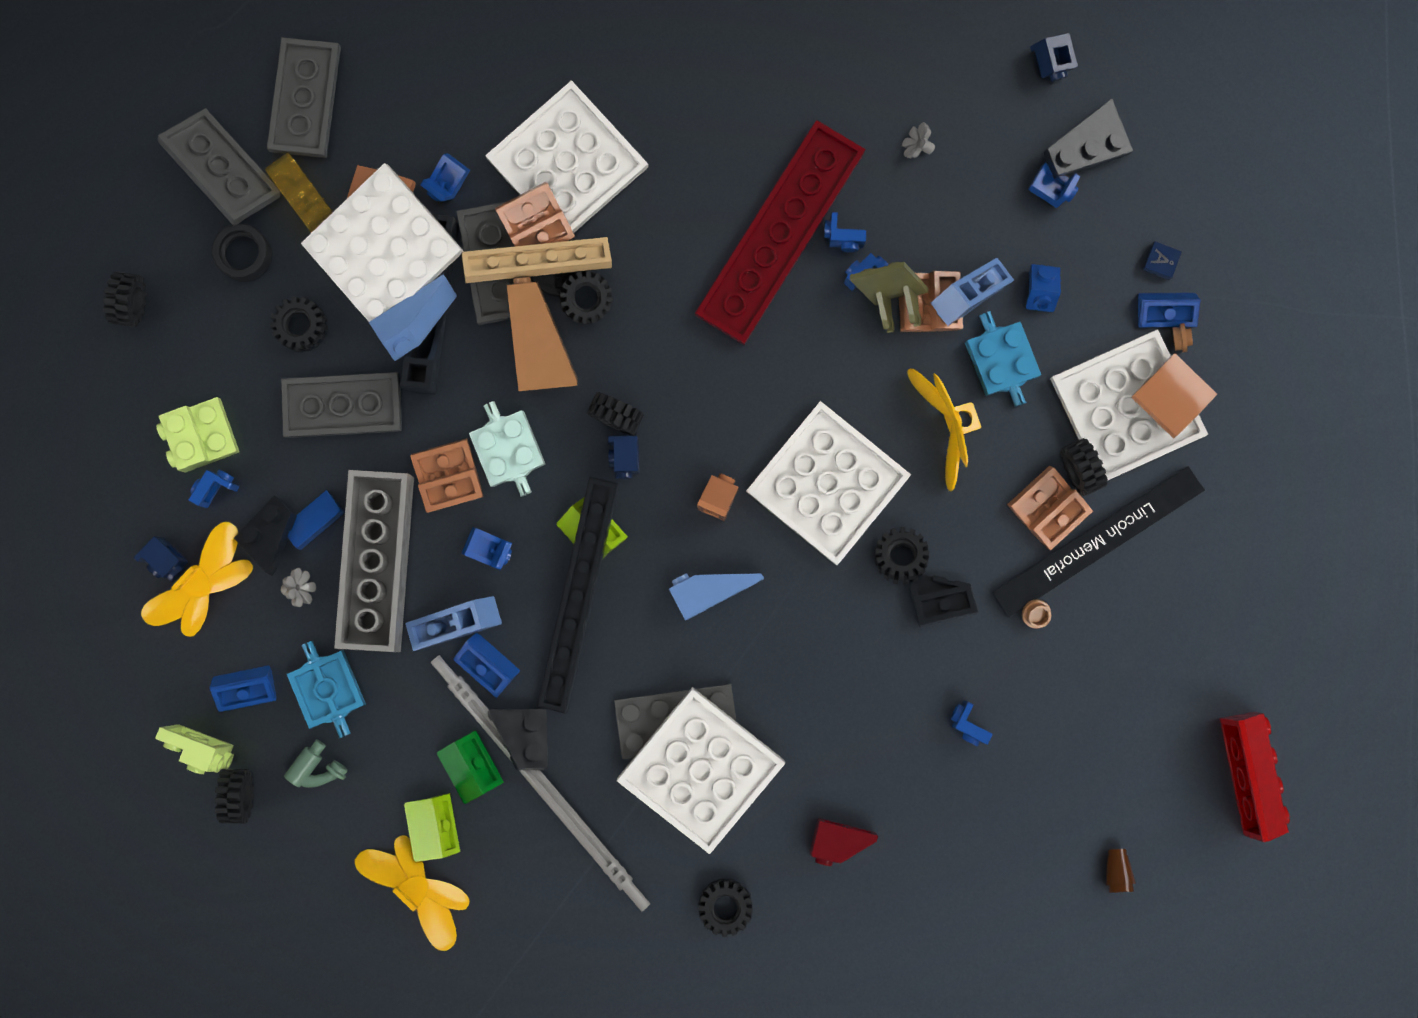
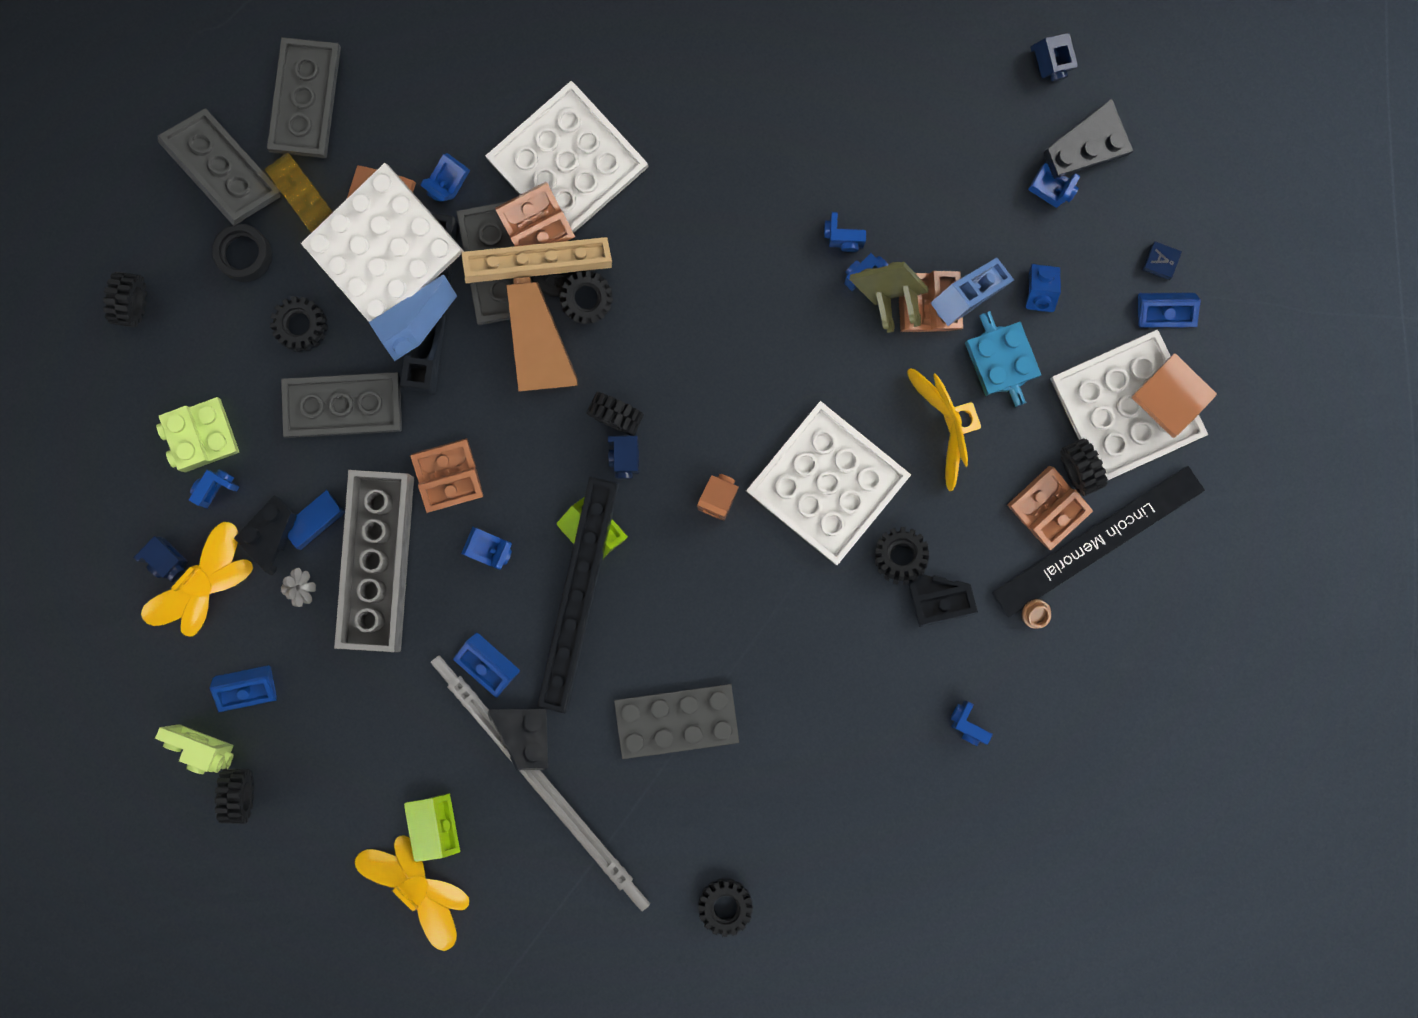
sand green plant [284,739,348,788] -> none
dark azure plate [287,641,366,738] -> none
medium blue slope [405,596,502,651] -> none
green panel [437,731,504,804] -> none
light aqua plate [469,401,546,497] -> none
white plate [617,687,785,854] -> none
medium blue slope [669,573,764,621] -> none
dark red plate [695,120,866,345] -> none
dark red slope [810,818,878,866] -> none
light grey plant [902,122,935,159] -> none
reddish brown cone [1106,849,1136,893] -> none
medium nougat plate [1172,323,1193,353] -> none
red slope [1220,712,1290,842] -> none

